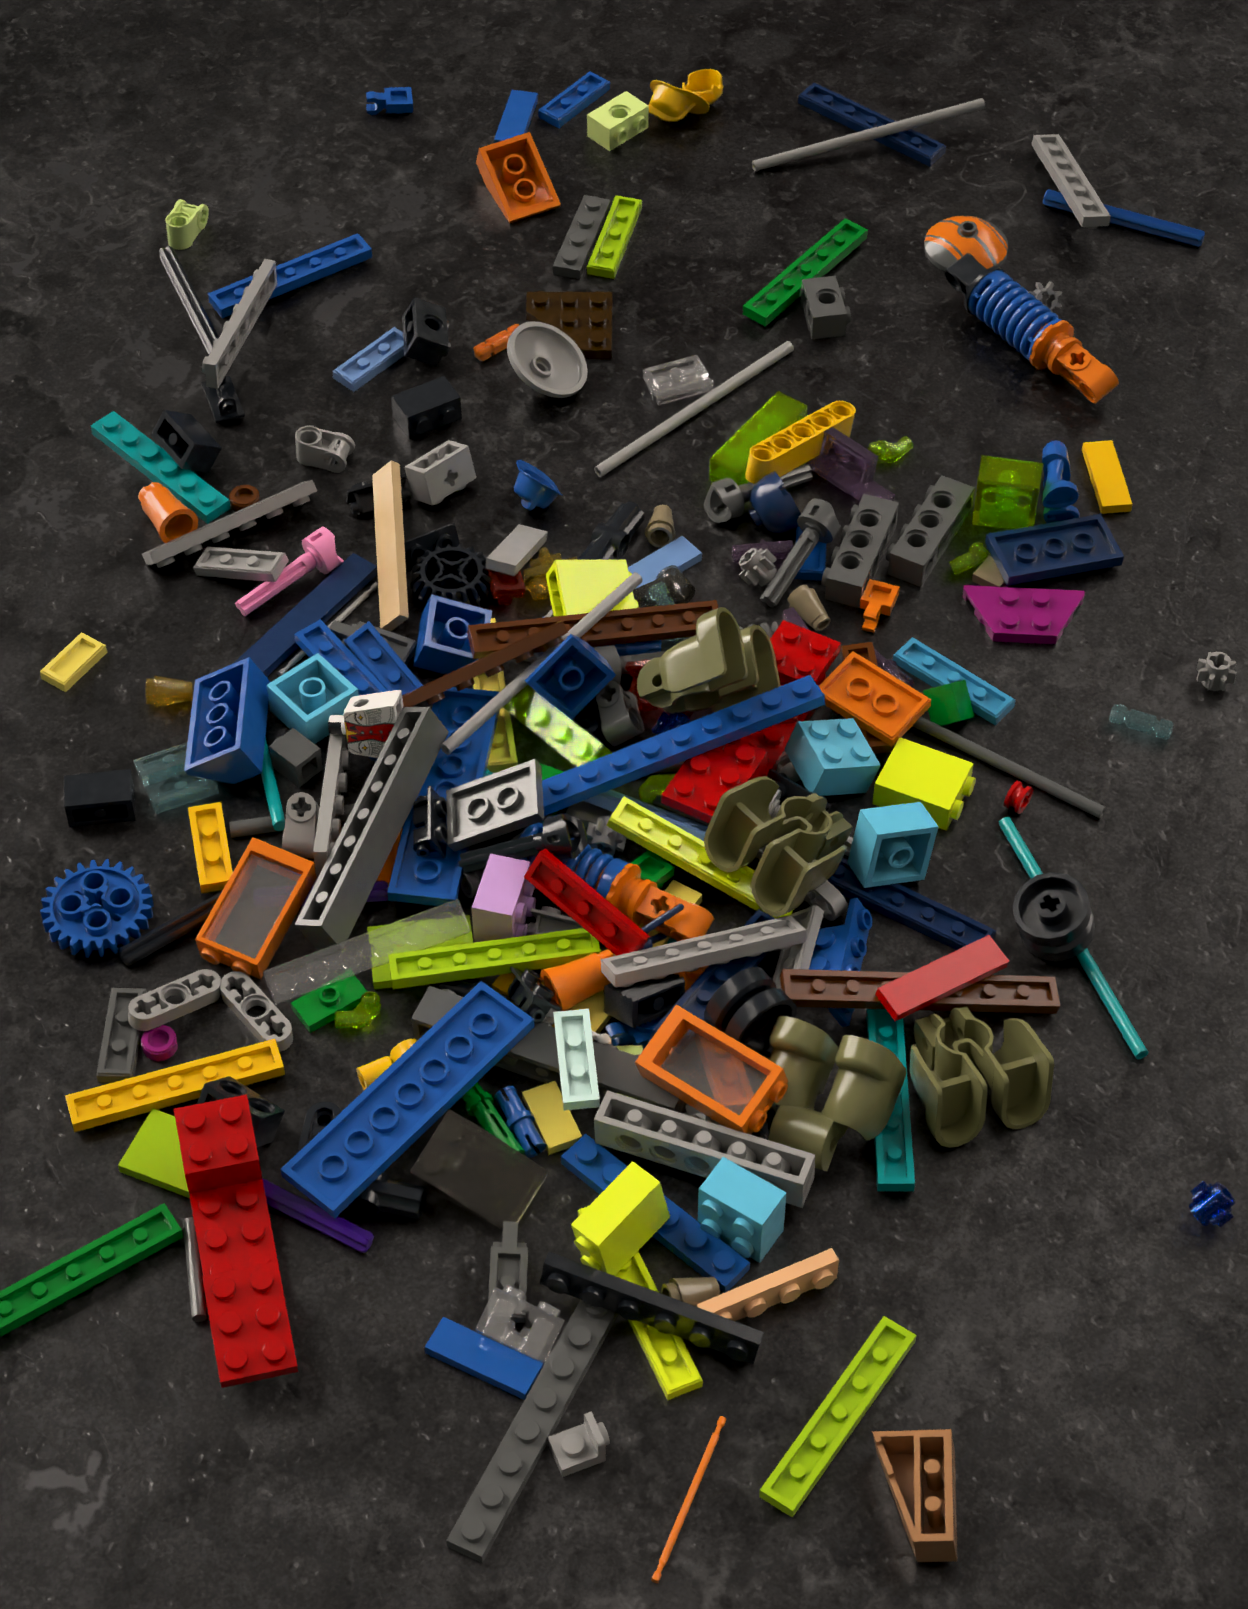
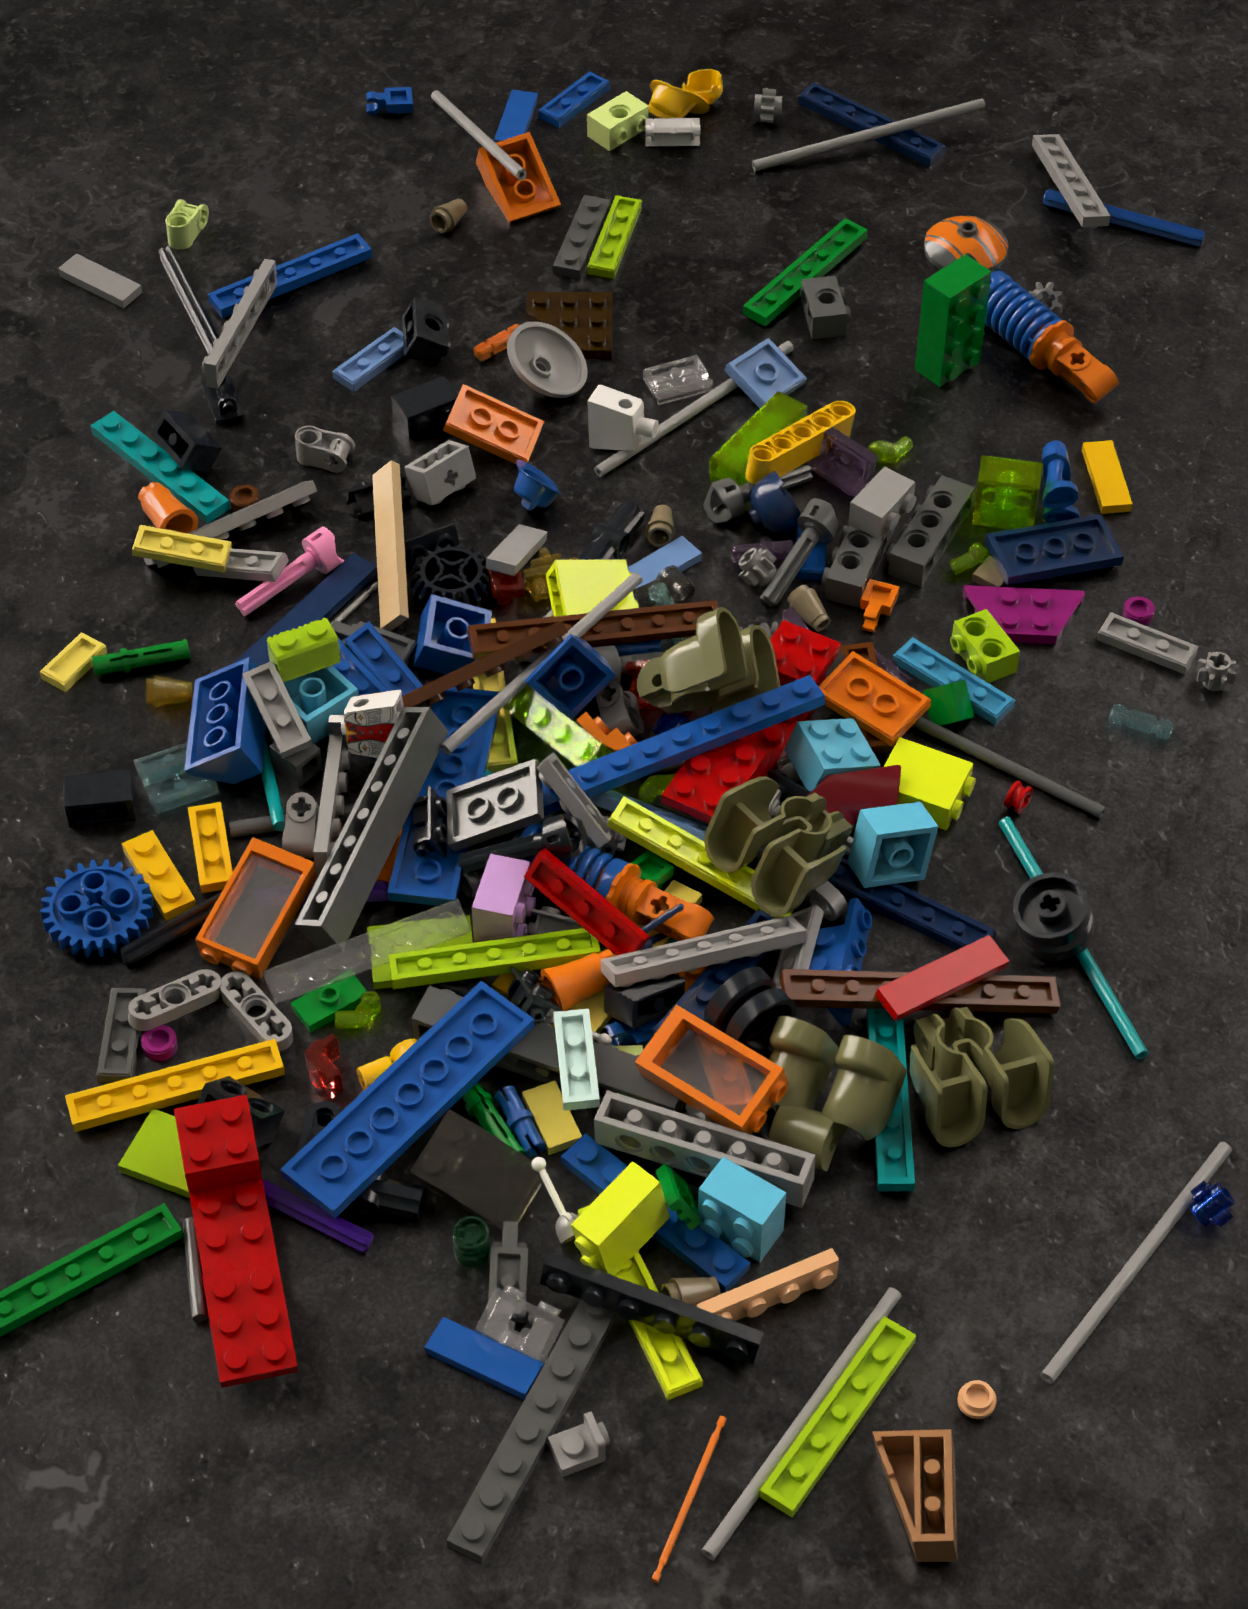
none -> light grey tile [58,253,142,308]
none -> green pin [91,639,190,677]
none -> yellow plate [122,830,196,921]
none -> light yellow tile [132,525,232,573]
none -> light grey plate [242,661,313,759]
none -> lime brick [267,617,341,682]
none -> clear red bracket [304,1034,343,1099]
none -> dark tan cone [429,198,467,233]
none -> light grey piece [431,90,527,180]
none -> orange tile [443,384,544,464]
none -> clear green wheel [452,1216,491,1267]
none -> hinge [531,1157,579,1244]
none -> light grey plate [536,752,615,849]
none -> orange slope [576,712,638,753]
none -> white torso [587,385,659,451]
none -> white hinge [645,118,700,146]
none -> green tile [656,1163,701,1231]
none -> light grey piece [701,1287,901,1560]
none -> medium blue plate [724,338,807,411]
none -> light grey gear [754,88,782,123]
none -> dark red panel [806,765,901,825]
none -> light grey brick [849,467,916,540]
none -> green brick [915,254,992,387]
none -> lime brick [950,609,1020,683]
none -> light nougat plate [957,1380,997,1419]
none -> light grey piece [1040,1142,1232,1384]
none -> light grey tile [1097,612,1199,674]
none -> magenta tile [1122,596,1155,626]

